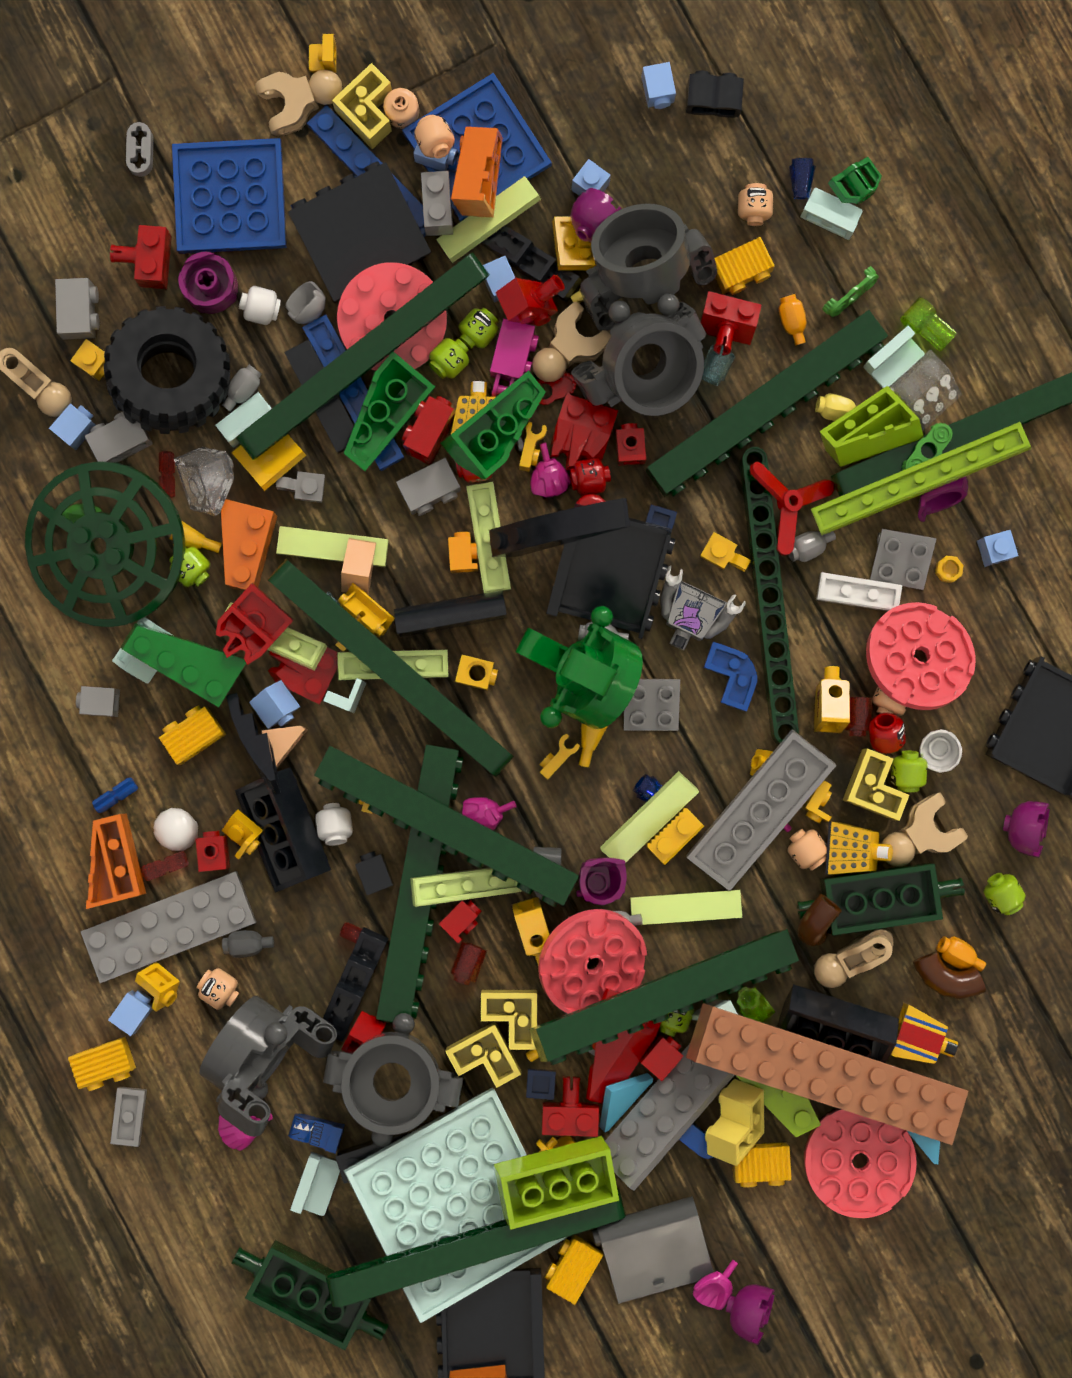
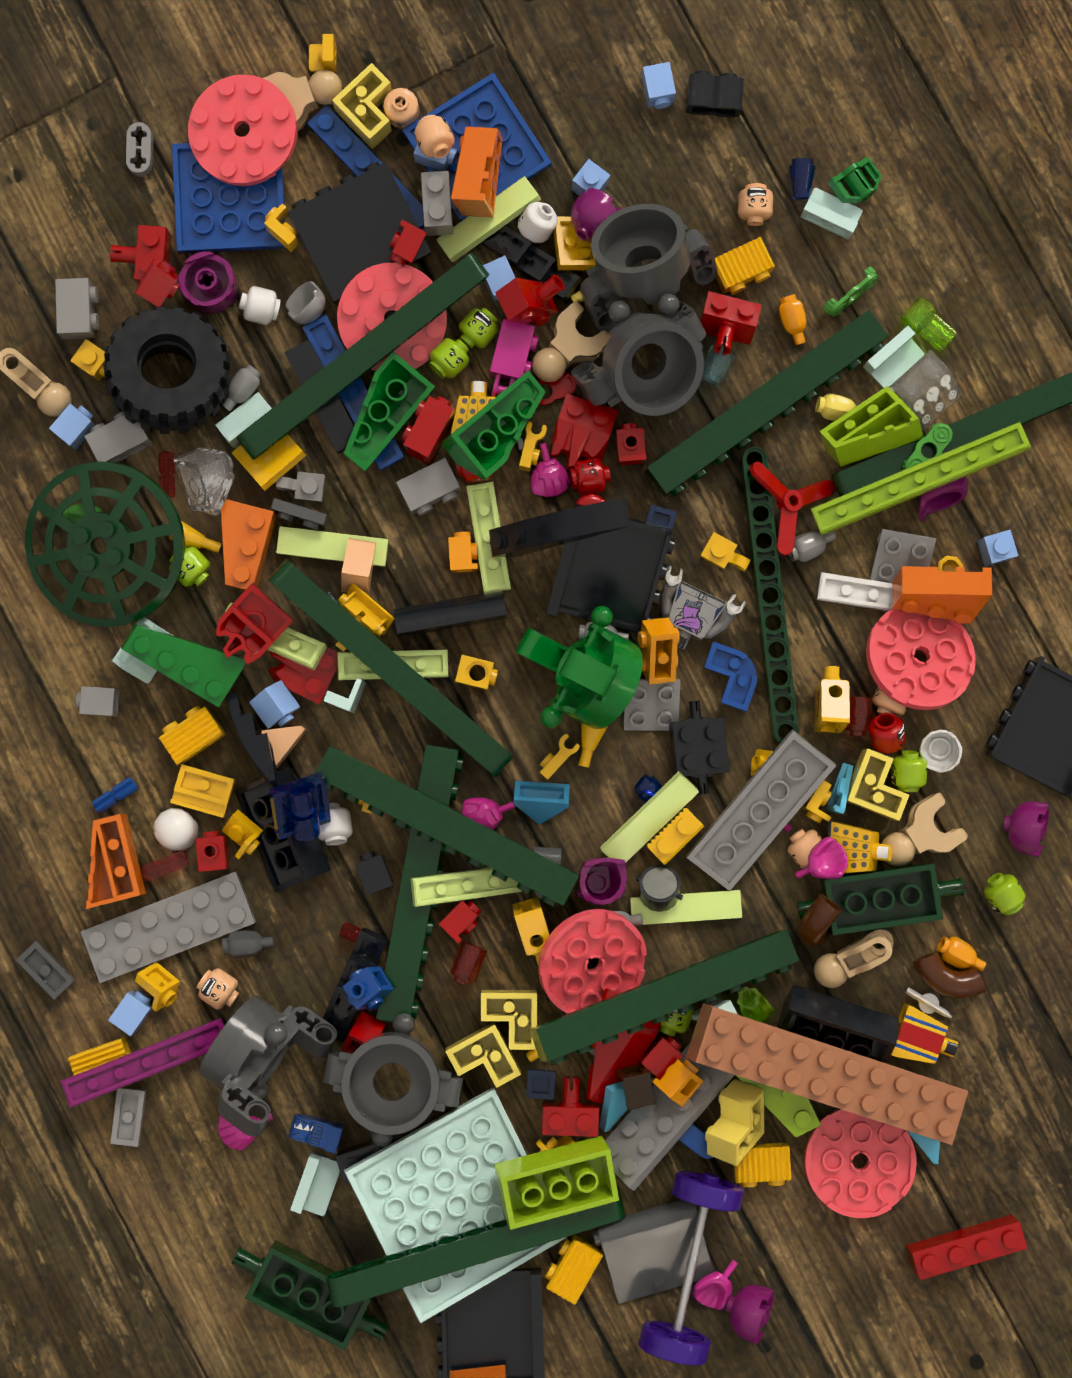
none -> dark grey plate [16,940,77,1000]
none -> magenta tile [60,1018,224,1108]
none -> red brick [135,259,179,307]
none -> yellow plate [170,764,236,818]
none -> coral plate [188,75,298,186]
none -> yellow bracket [264,204,299,252]
none -> clear blue plate [269,771,331,841]
none -> dark grey plate [271,498,329,530]
none -> blue brick [343,966,394,1011]
none -> red brick [389,220,427,267]
none -> dark azure slope [513,781,570,825]
none -> white head [518,202,558,243]
none -> dark brown panel [615,1064,655,1110]
none -> piece [636,864,683,912]
none -> light orange brick [638,617,680,685]
none -> dark purple axle [638,1171,744,1366]
none -> light orange brick [653,1059,704,1107]
none -> black plate [669,701,730,795]
none -> dark pink piece [795,837,848,879]
none -> medium azure tile [826,763,853,814]
none -> orange wedge [892,566,992,624]
none -> white piece [905,987,952,1018]
none -> red brick [906,1214,1028,1280]

